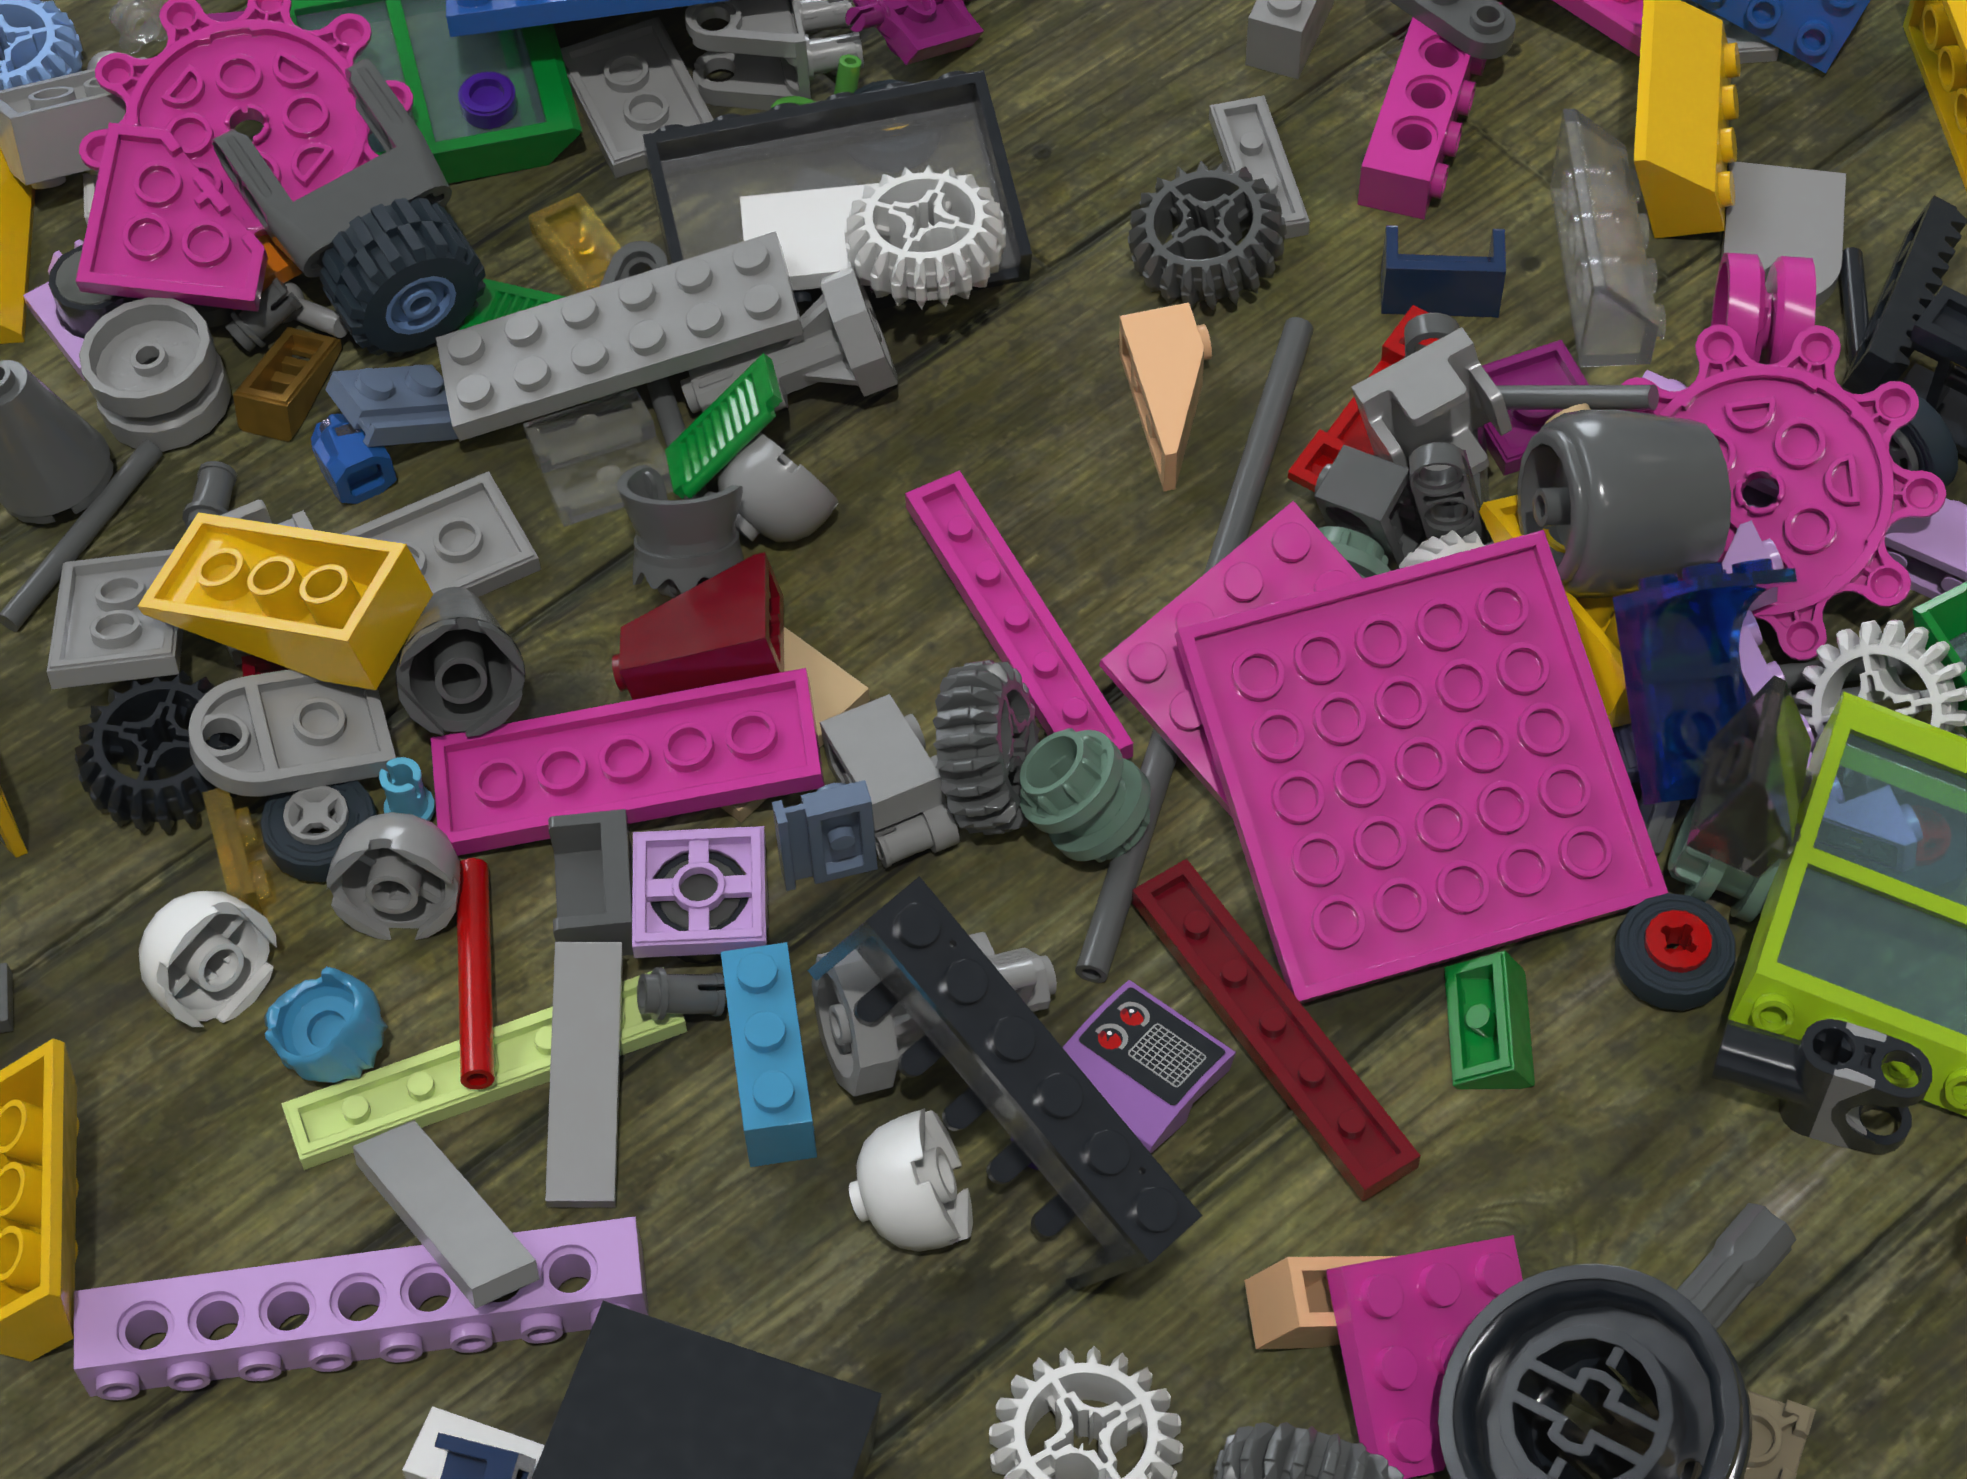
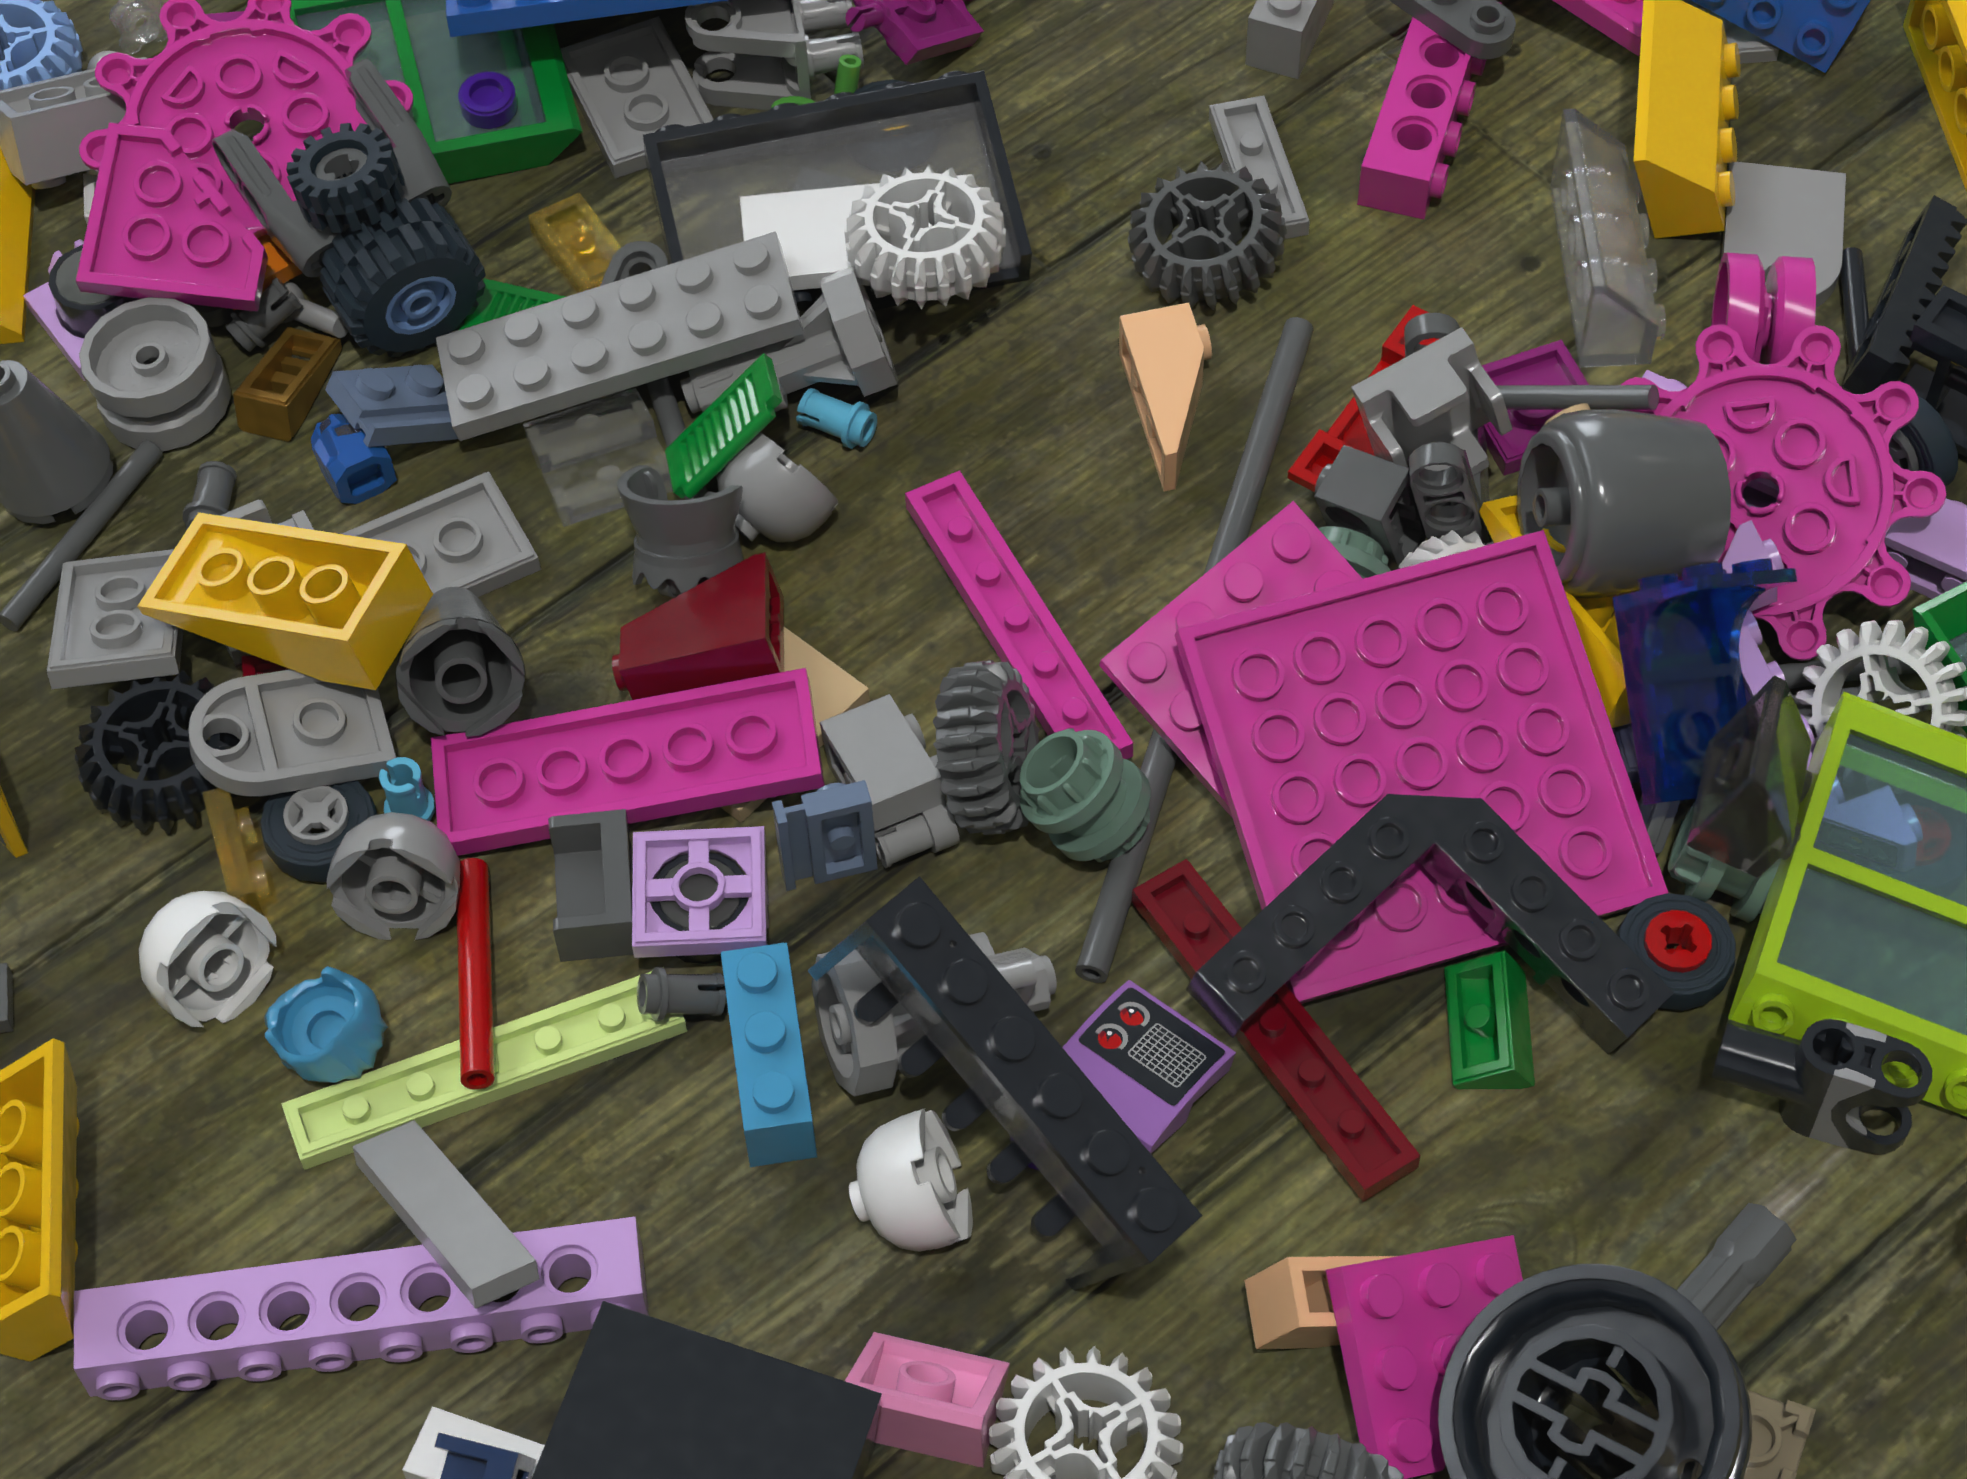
light grey tile [545,942,623,1208] -> none
dark blue panel [1381,225,1506,318] -> none
none -> black bush [286,123,405,233]
none -> medium azure pin [796,388,877,449]
none -> bright pink slope [845,1332,1010,1468]
none -> black brick [1186,794,1674,1054]

